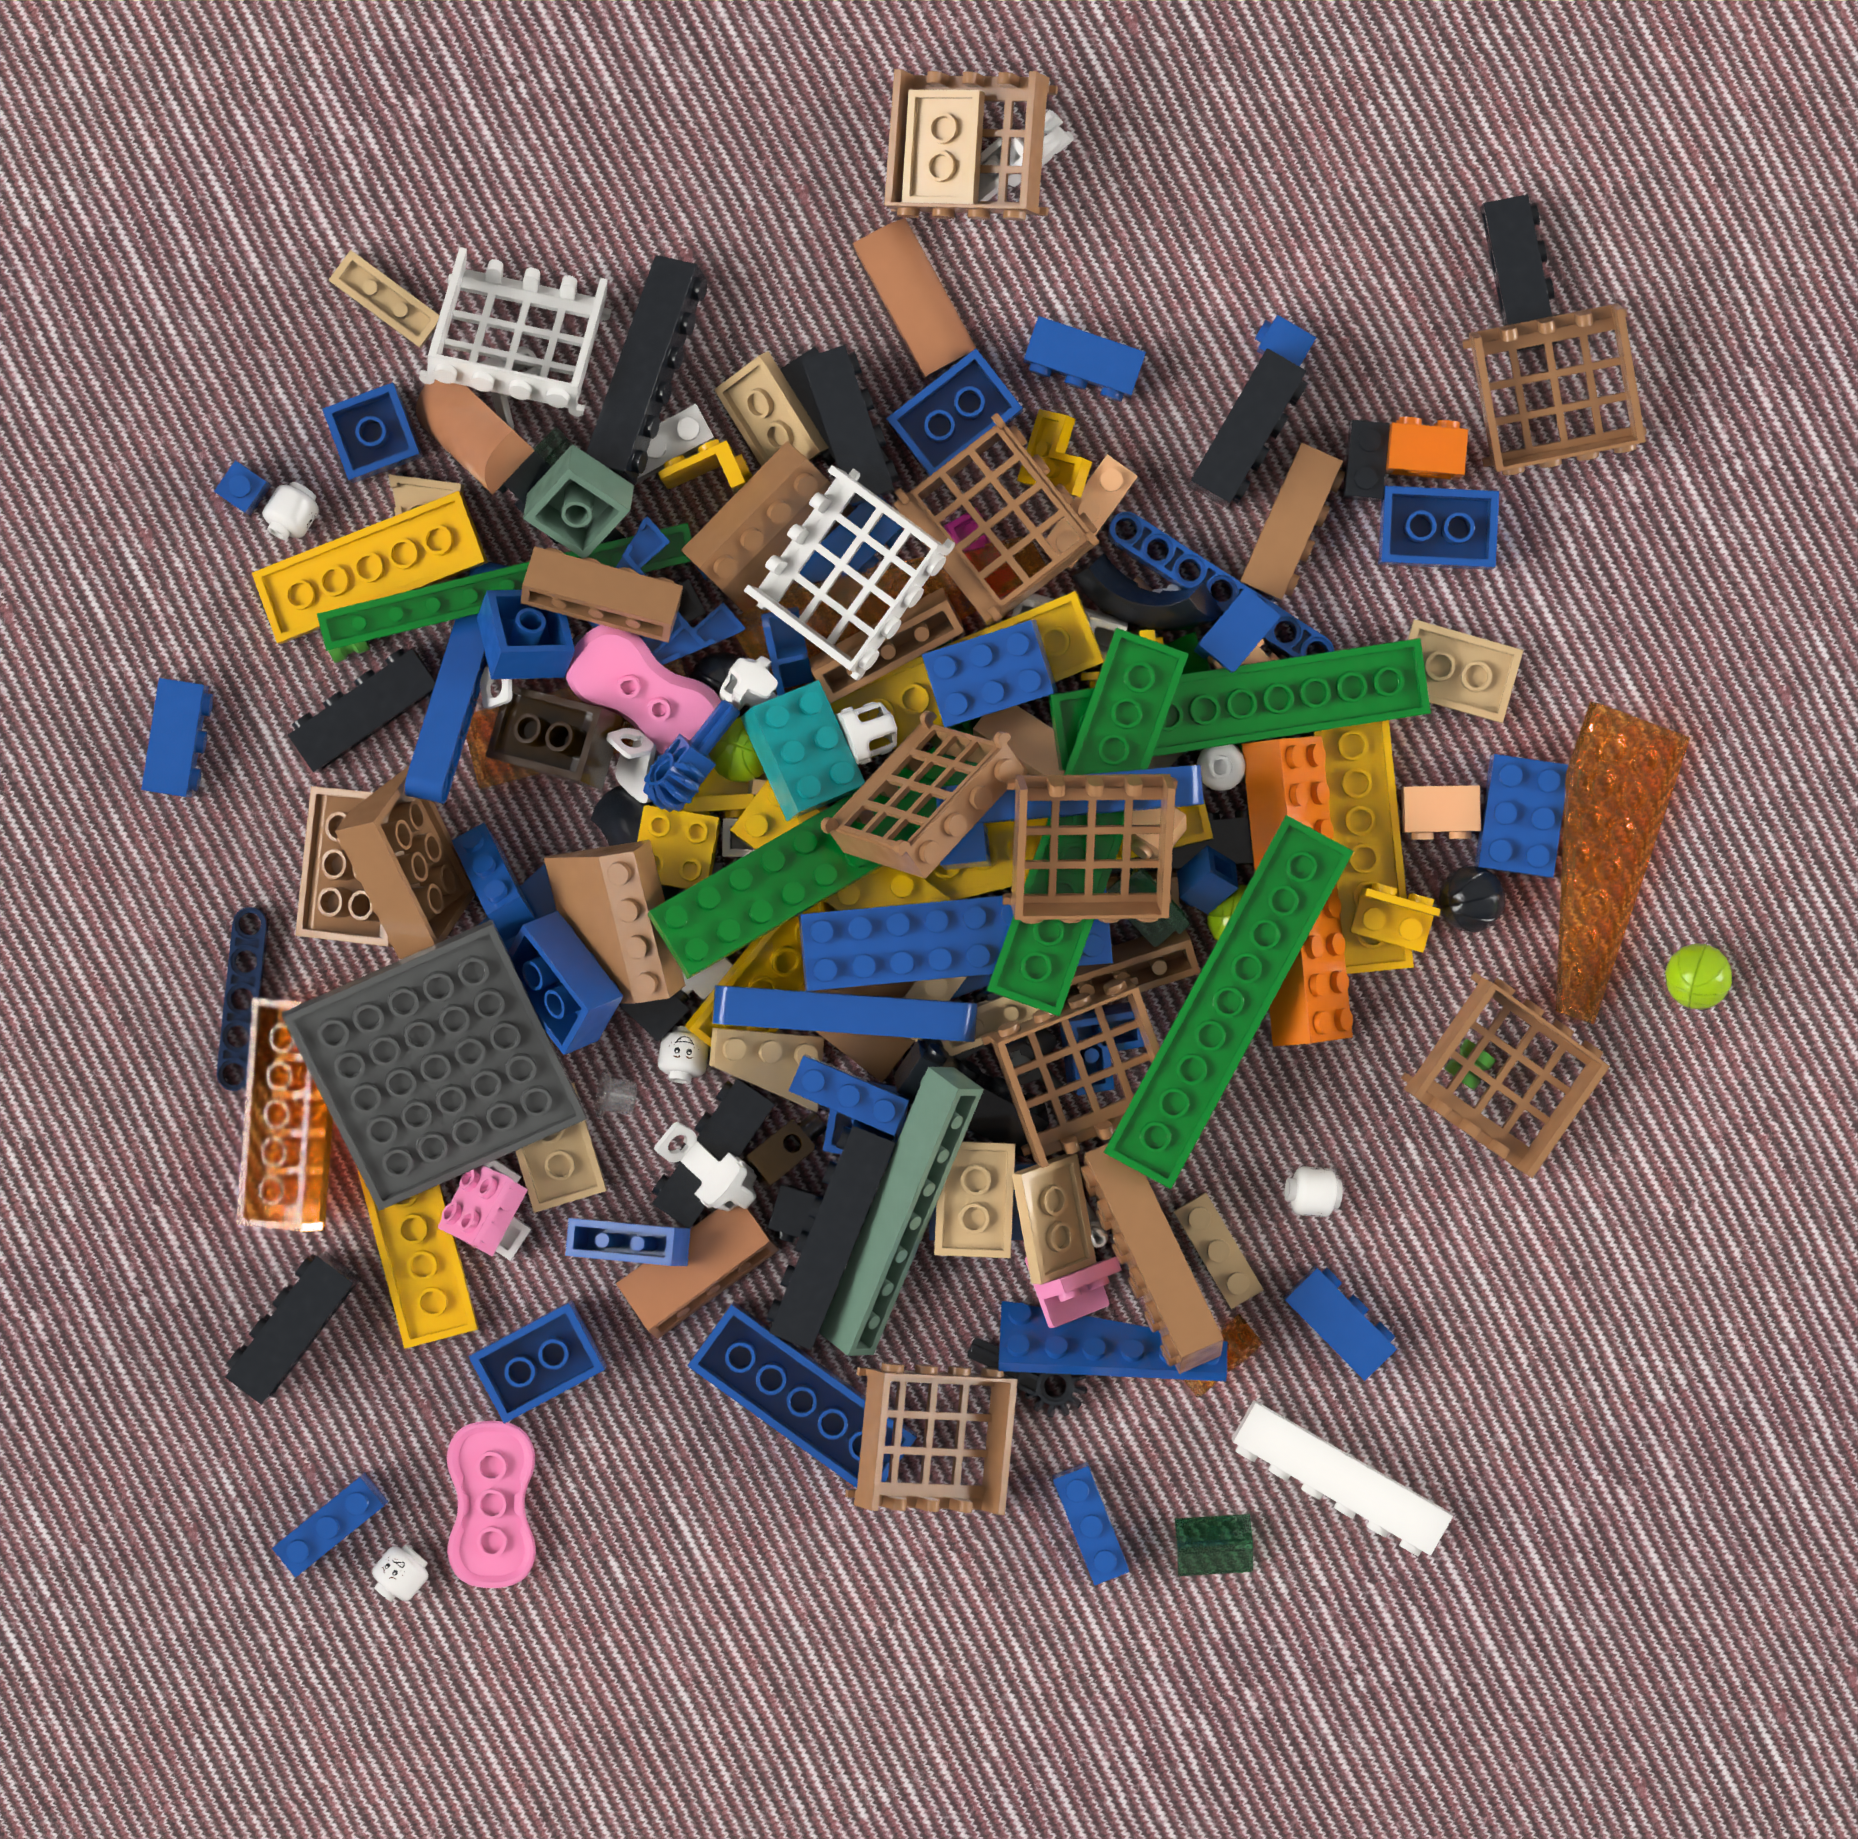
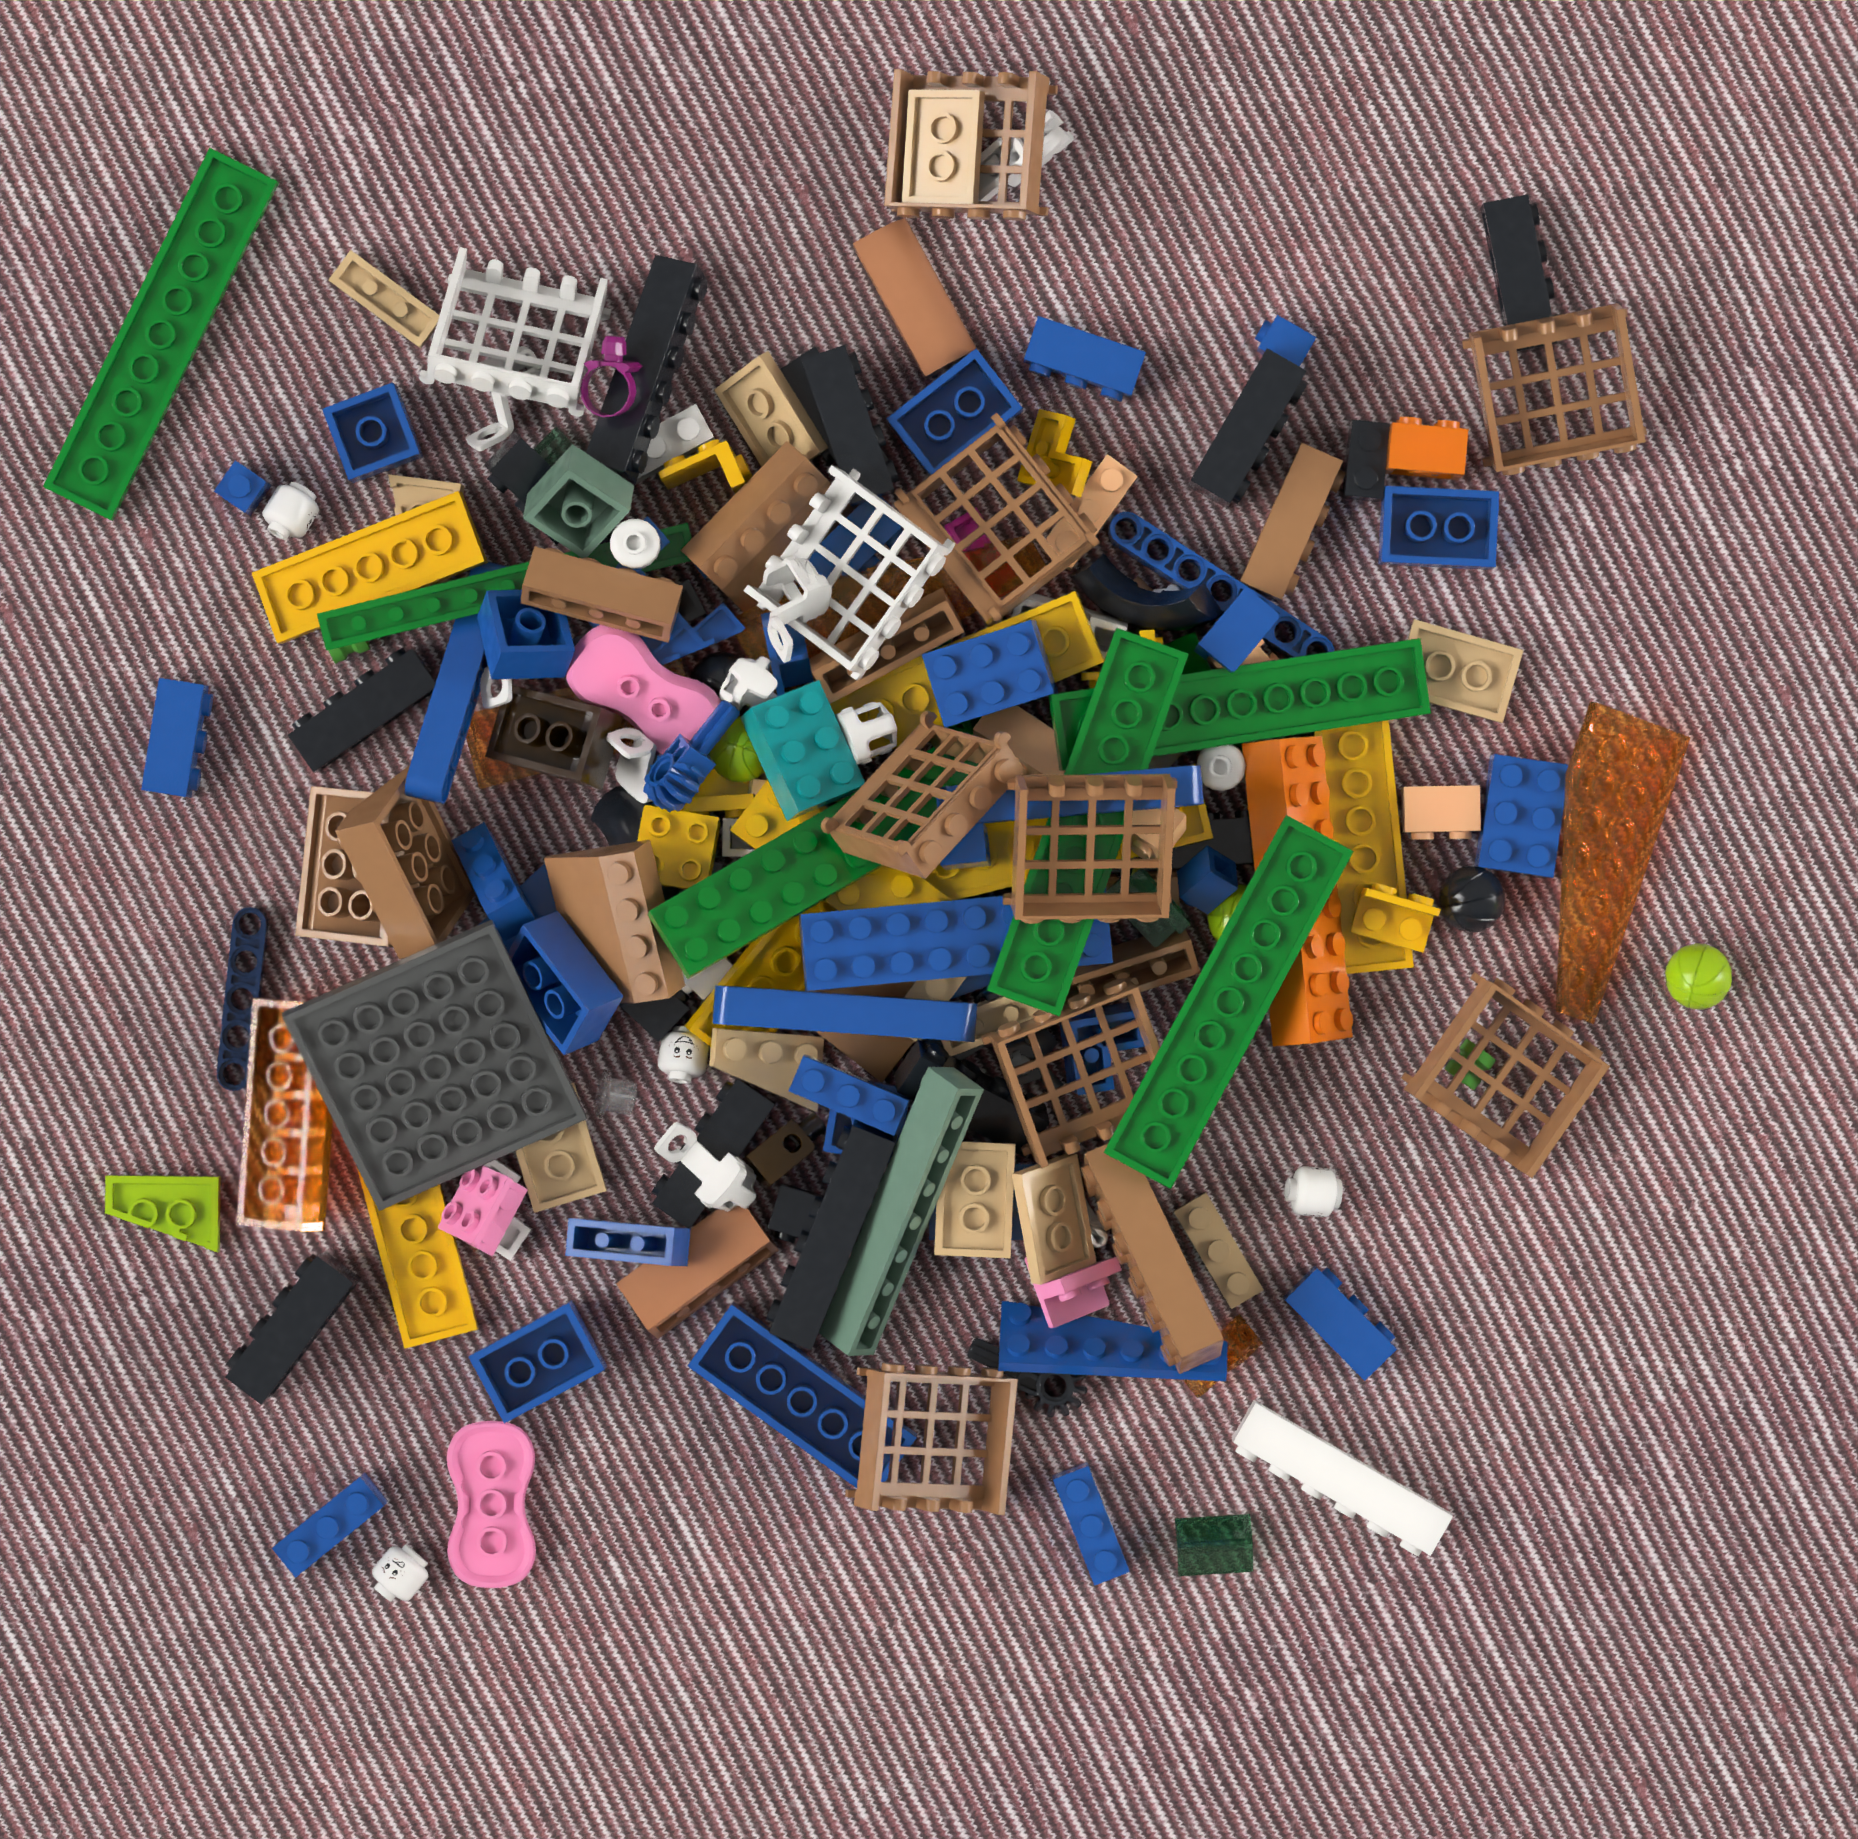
nougat brick [416,379,535,495] -> none
none -> green plate [43,148,279,521]
none -> lime wing [105,1175,221,1253]
none -> magenta piece [580,335,643,417]
none -> white head [610,519,661,569]
none -> white piece [763,555,832,663]

